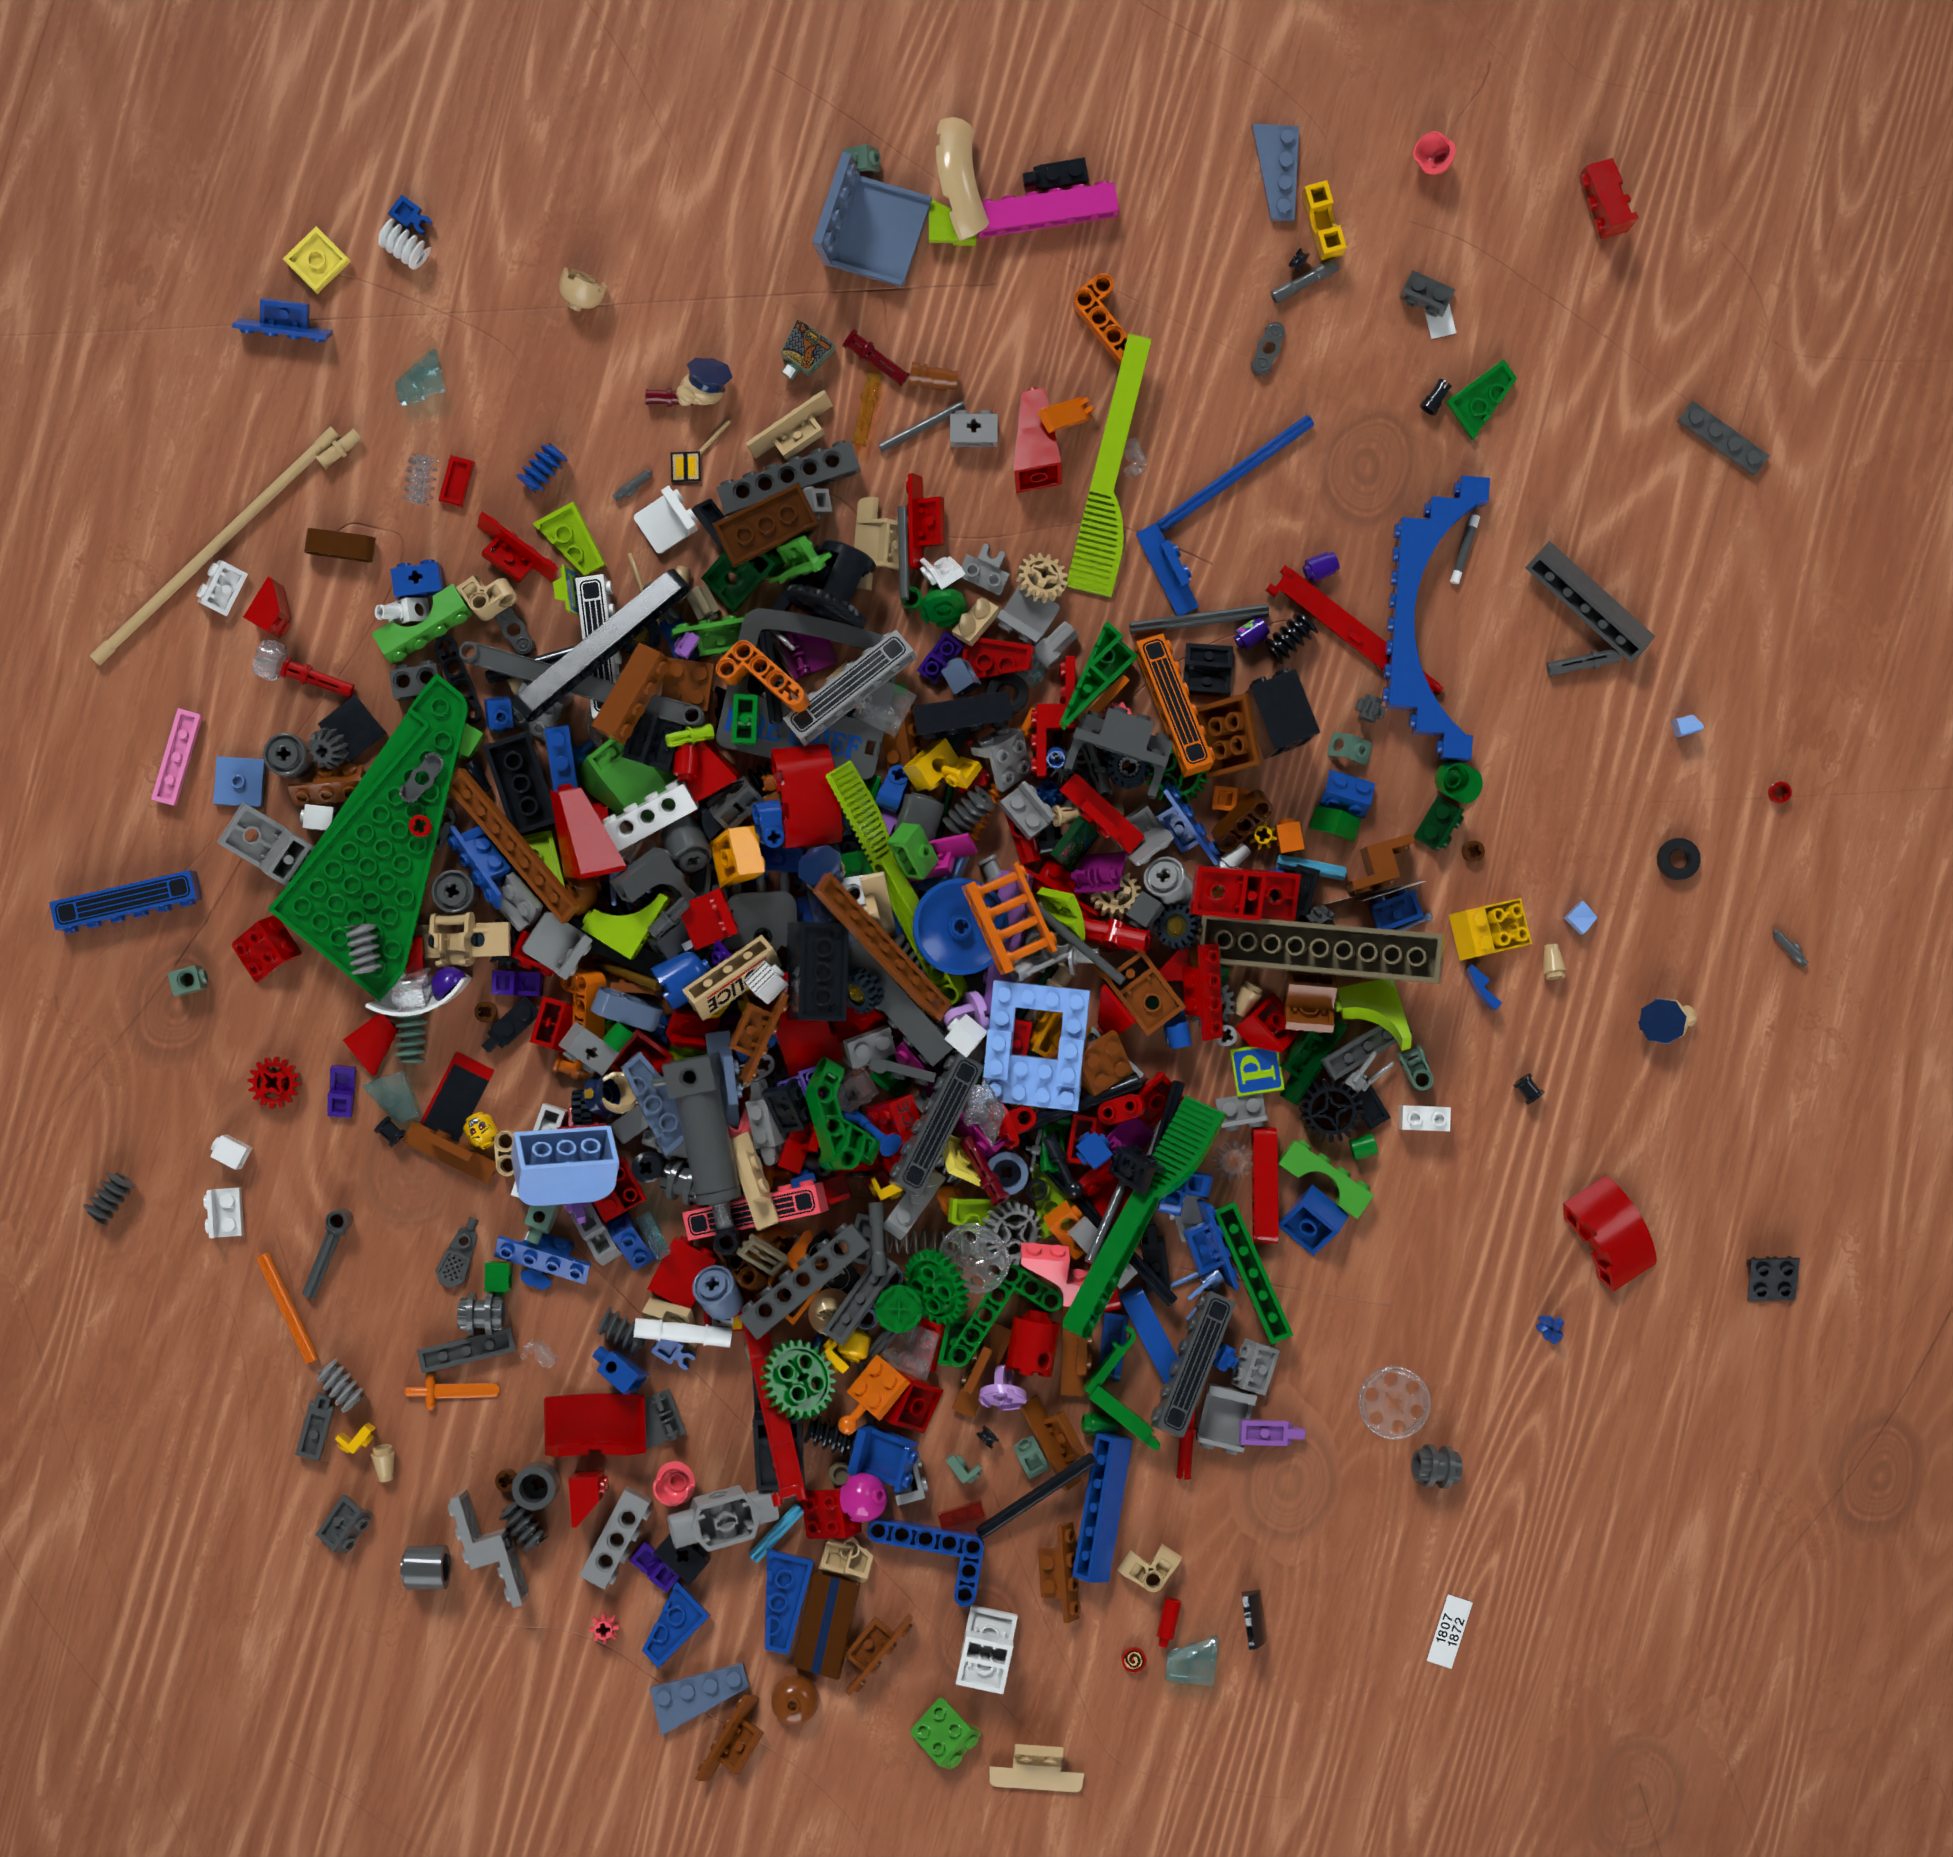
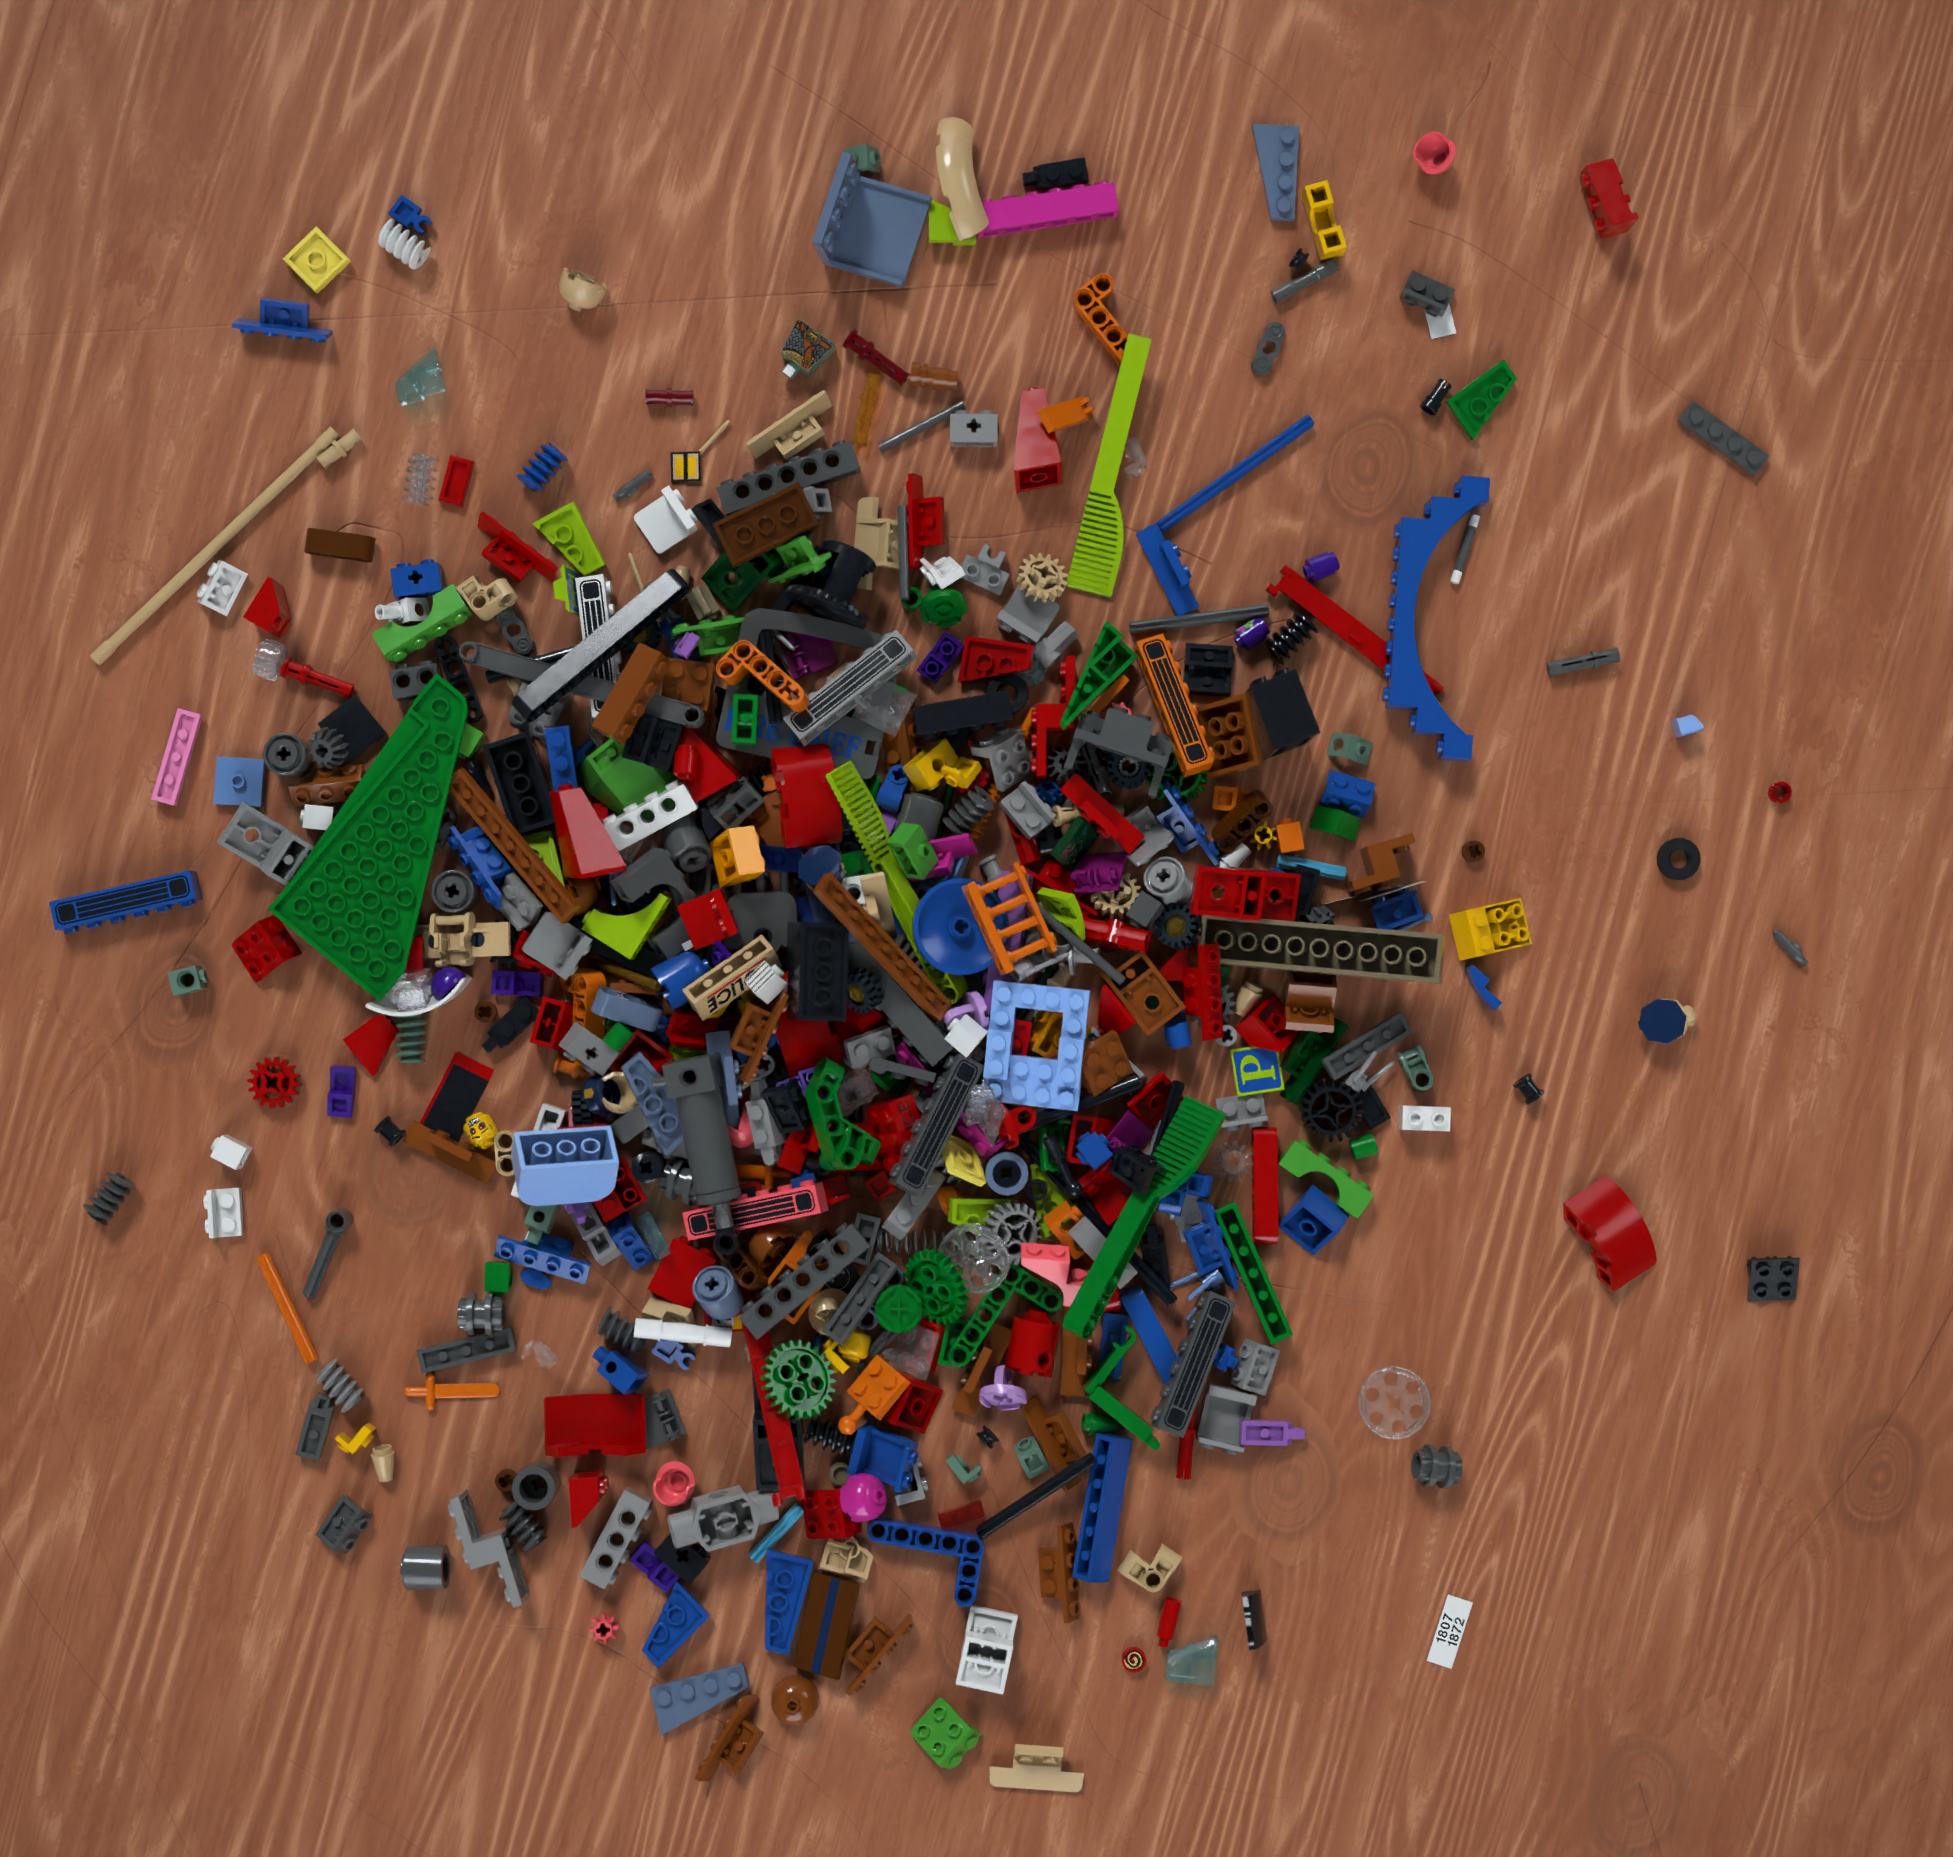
light grey piece [345,923,382,975] -> none
clear light blue slope [363,1071,422,1123] -> none
dark grey piece [399,752,444,803] -> none
red bush [409,815,432,837] -> none
dark grey piece [435,1217,479,1288] -> none
blue brick [484,696,514,733] -> none
dark grey axle [647,897,690,939] -> none
lime axle [665,723,714,747] -> none
dark blue piece [676,358,733,406] -> none
tan bracket [731,1131,780,1231] -> none
dark tan tile [736,1234,789,1276] -> none
blue piece [752,799,784,848] -> none
blue piece [841,1111,902,1156] -> none
dark grey piece [868,1202,887,1276] -> none
yellow bracket [869,1176,904,1201] -> none
sand blue brick [941,658,982,697] -> none
tan tile [952,597,1000,646] -> none
dark red pin [959,1136,1010,1207] -> none
dark grey piece [1025,1127,1042,1173] -> none
blue hinge [1046,732,1066,768] -> none
dark grey bar [1085,1180,1127,1264] -> none
red plate [1098,1094,1146,1125] -> none
lime arch [1334,979,1412,1051] -> none
dark grey gear [1355,694,1386,723] -> none
dark green bracket [1413,796,1464,852] -> none
green cap [1435,760,1483,804] -> none
dark grey brick [1525,541,1655,663] -> none
blue plant [1536,1315,1564,1344] -> none
tan cone [1543,944,1567,980] -> none
light blue slope [1564,901,1597,935] -> none

